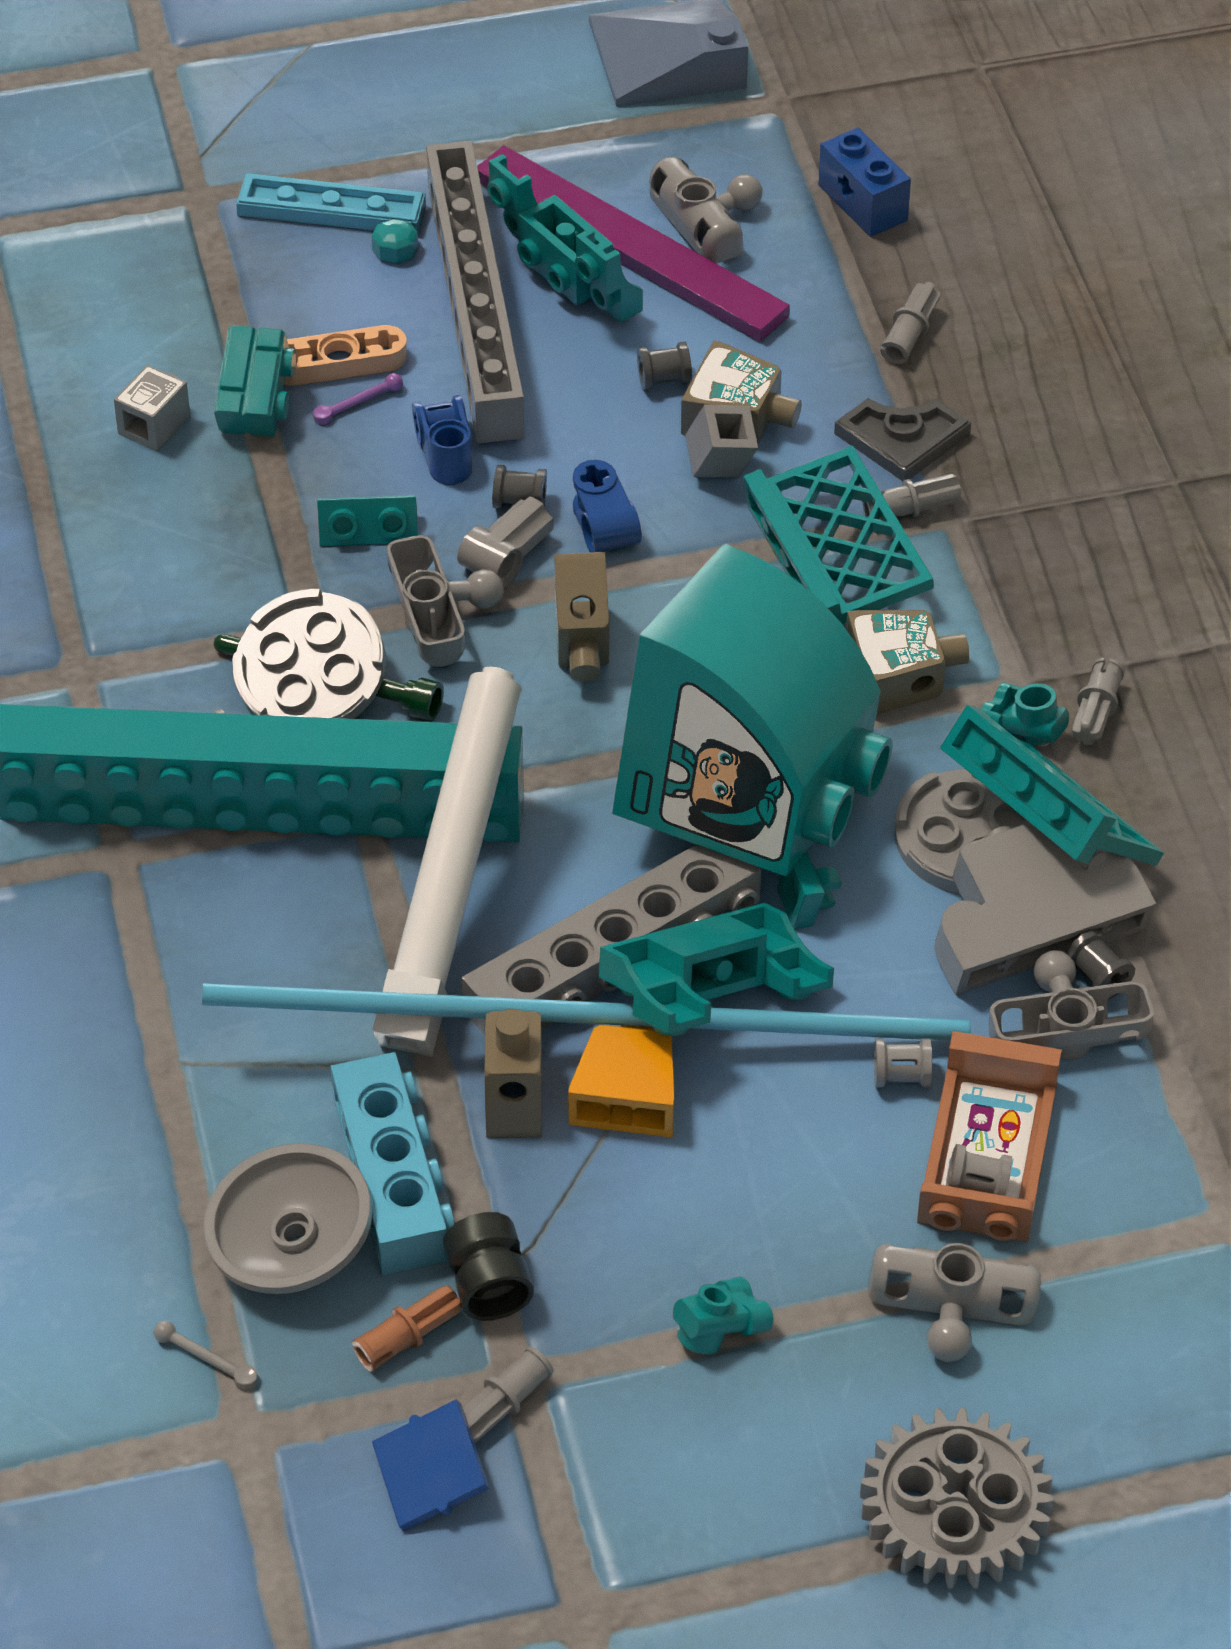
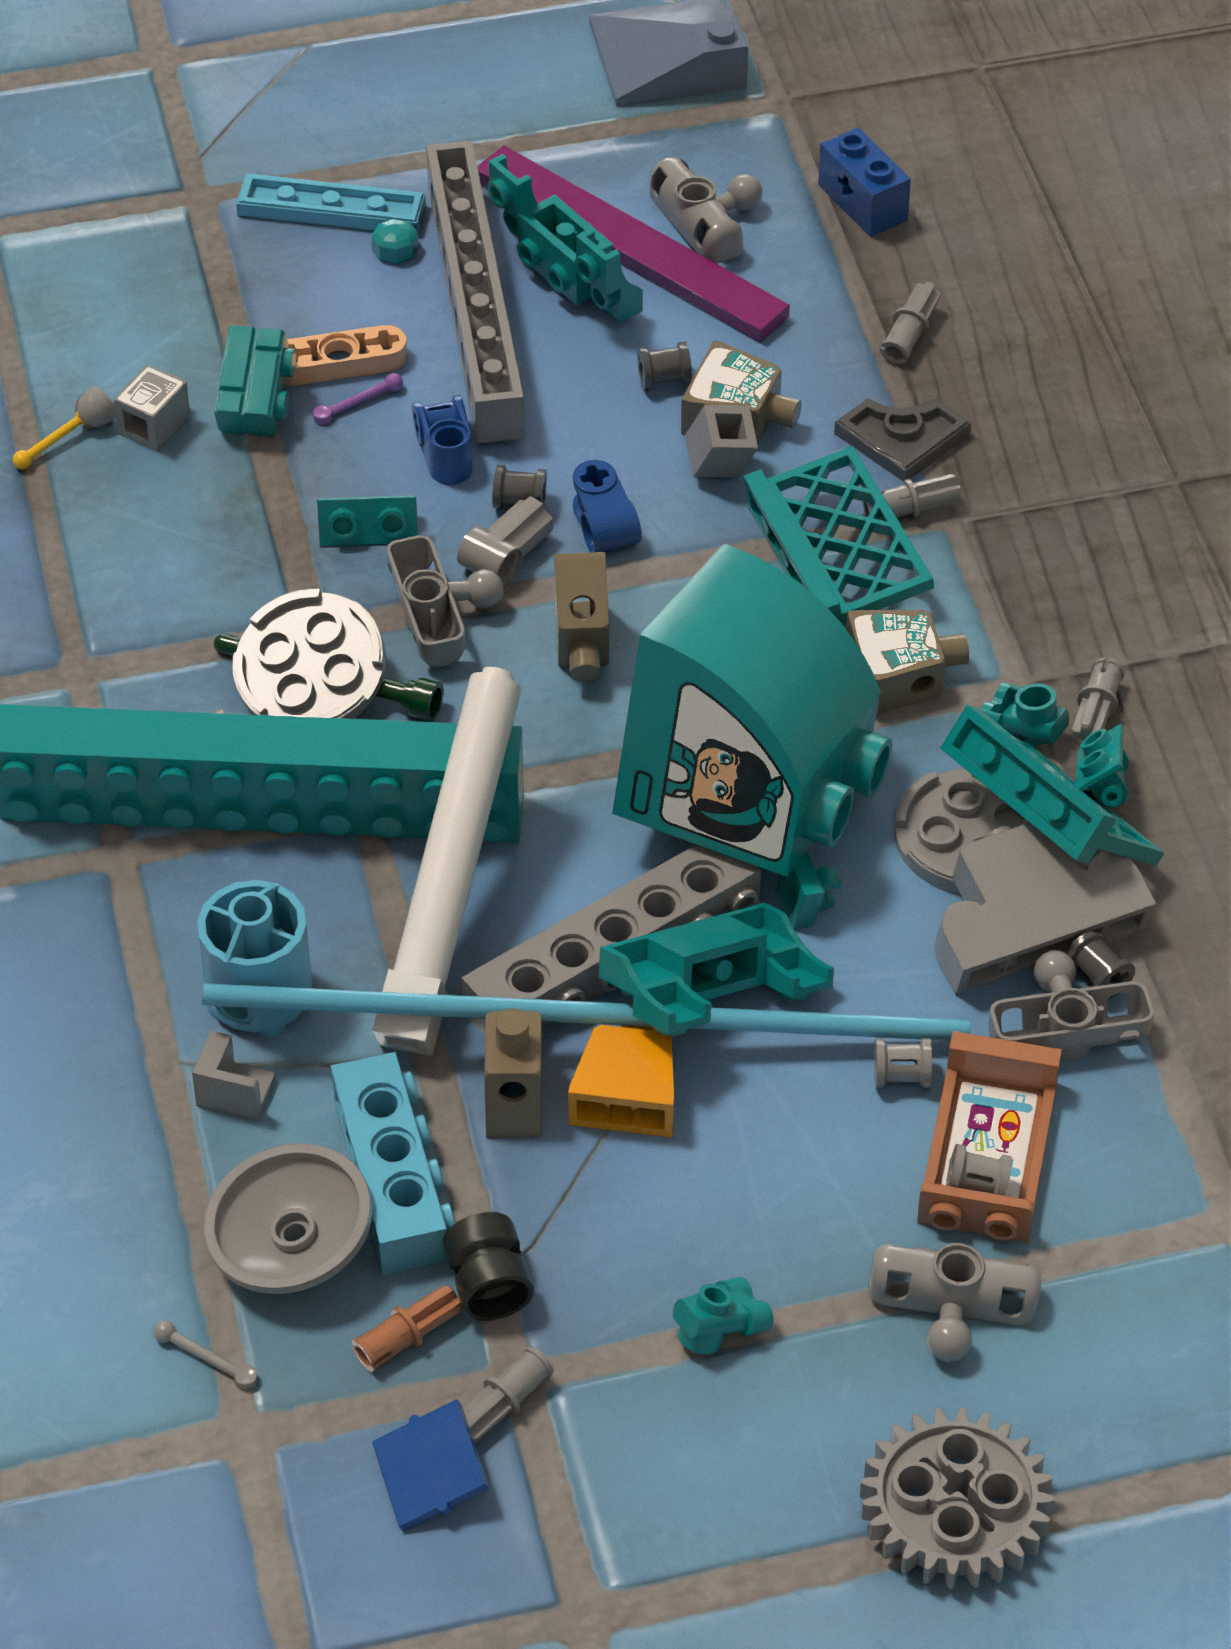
none -> hinge [12,386,116,470]
none -> light grey panel [192,1030,275,1121]
none -> medium azure cylinder [197,880,312,1037]
none -> teal hinge [1075,724,1129,807]

